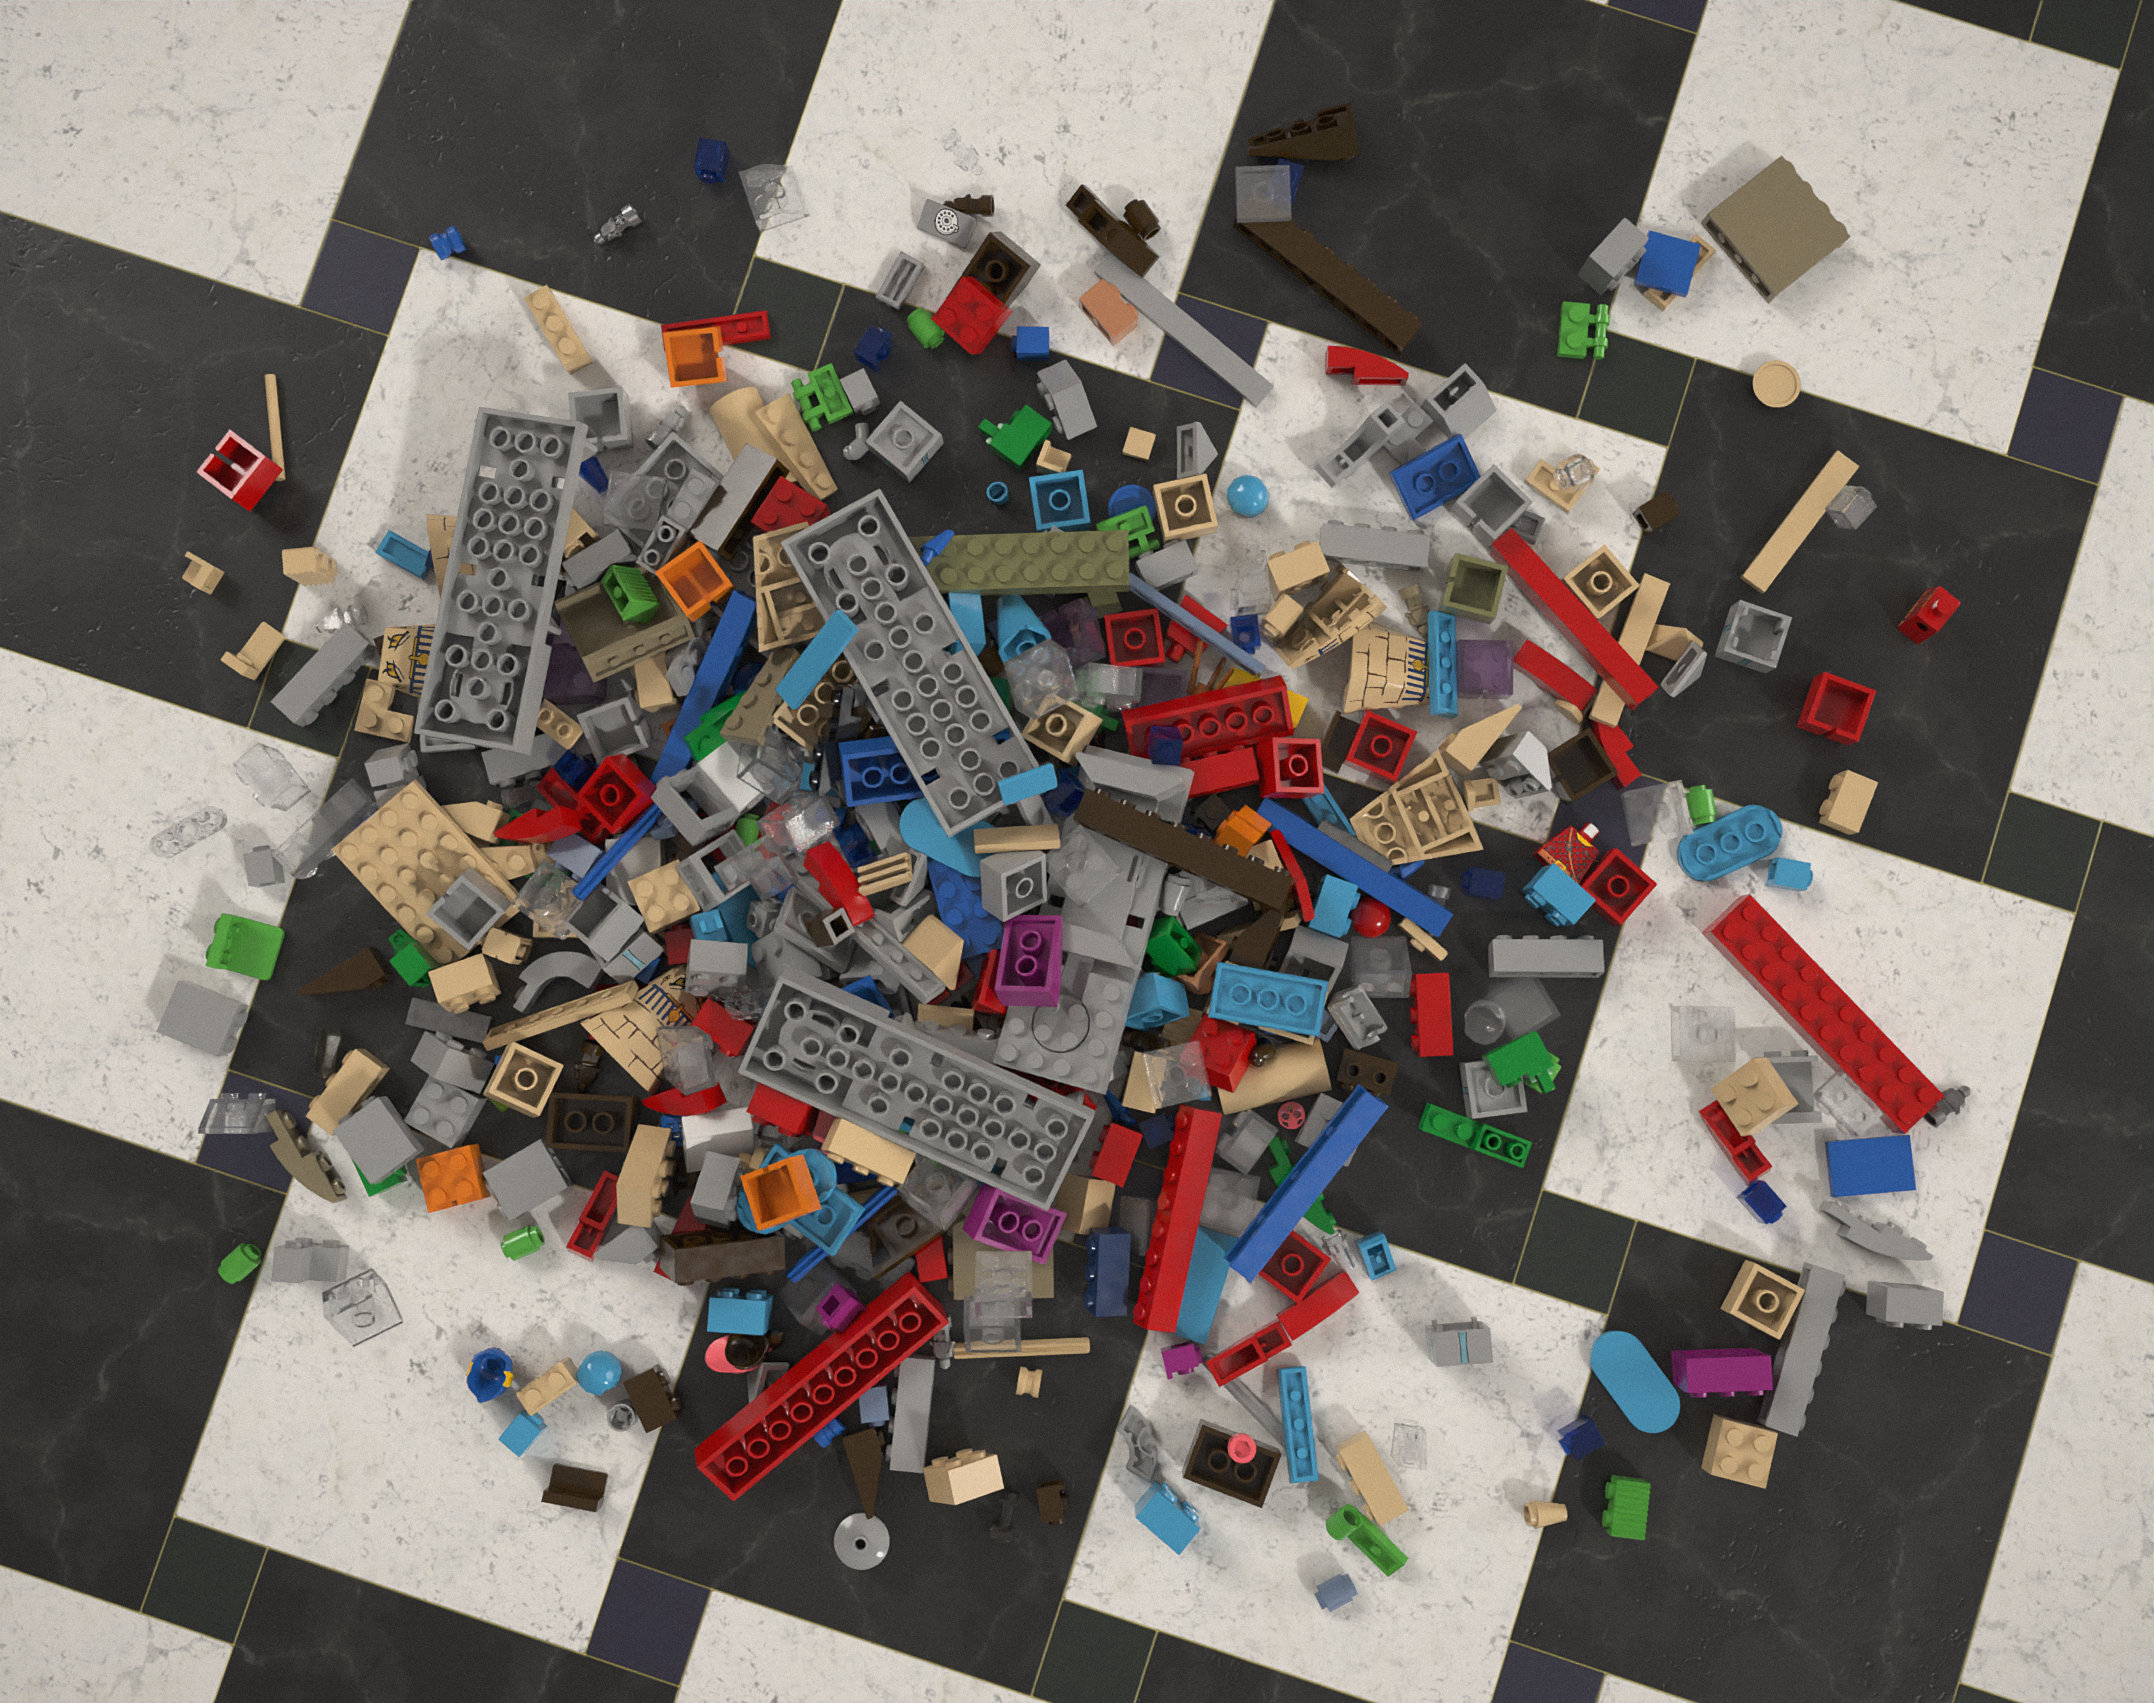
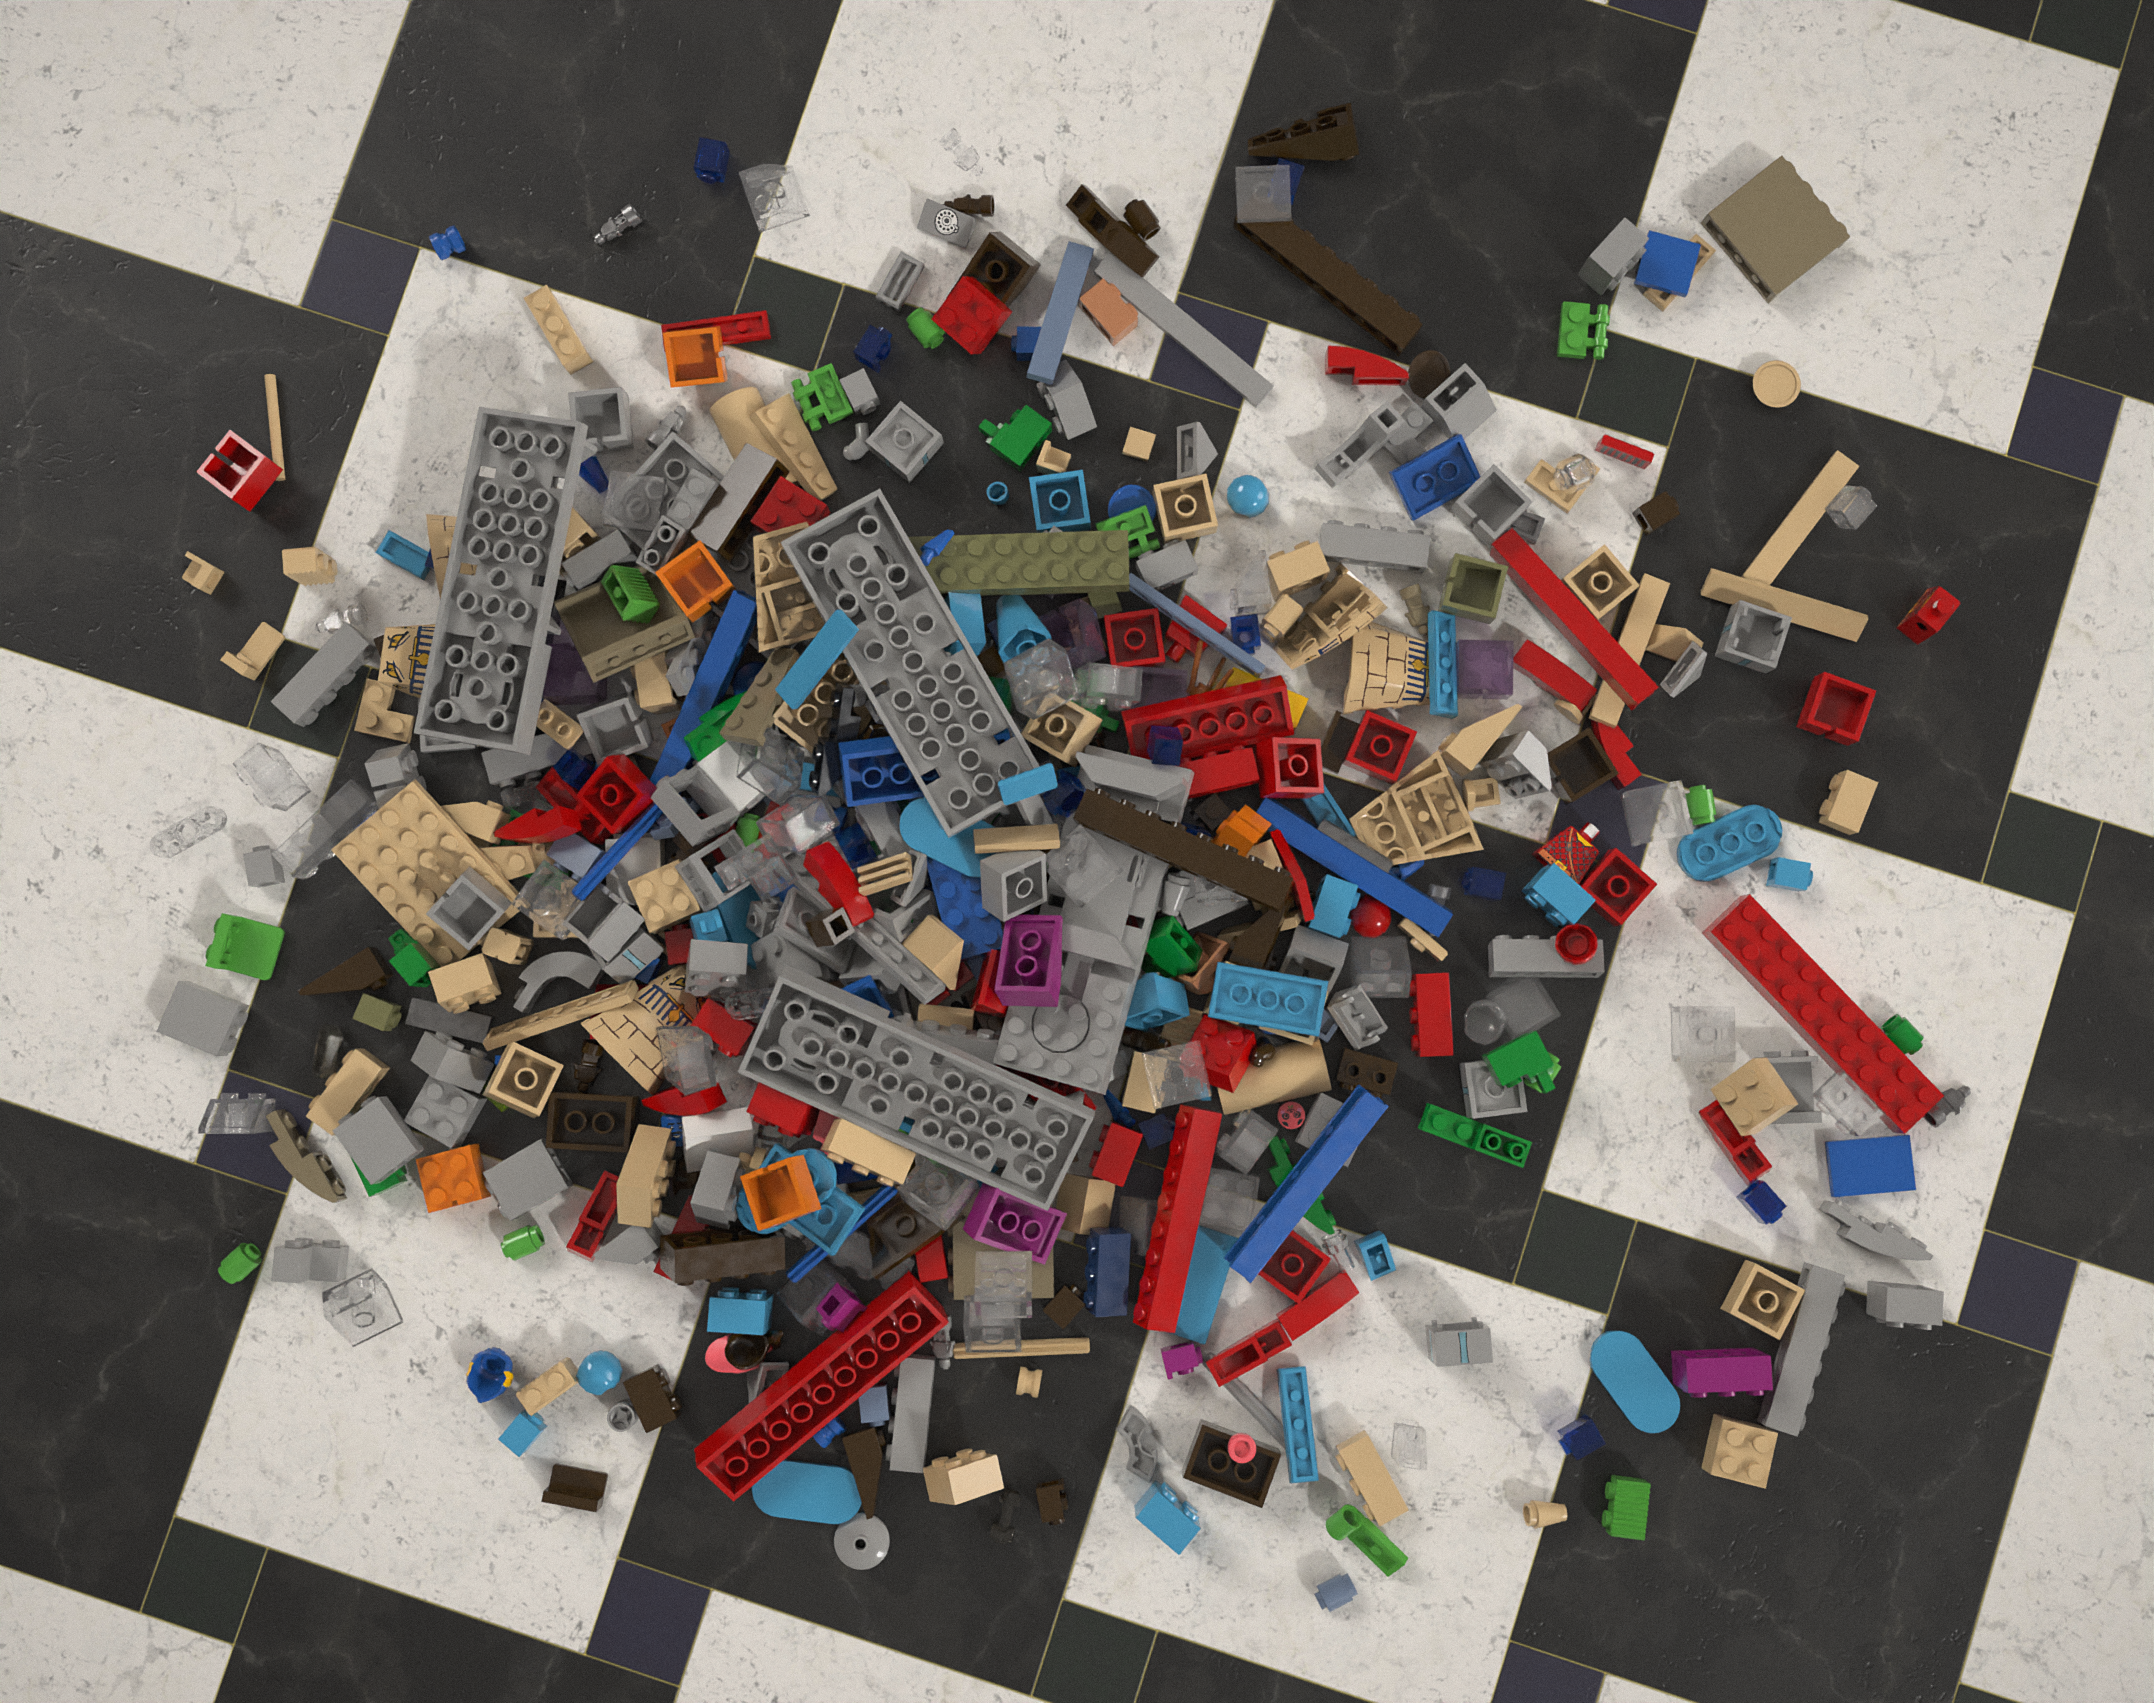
none -> olive brick [352,993,402,1031]
none -> dark azure tile [752,1459,862,1524]
none -> sand blue tile [1026,241,1094,385]
none -> dark brown brick [1043,1282,1086,1329]
none -> dark brown piece [1408,350,1450,399]
none -> red hair [1555,923,1598,965]
none -> red tile [1595,434,1655,470]
none -> tan tile [1701,568,1868,642]
none -> green brick [1881,1014,1924,1055]

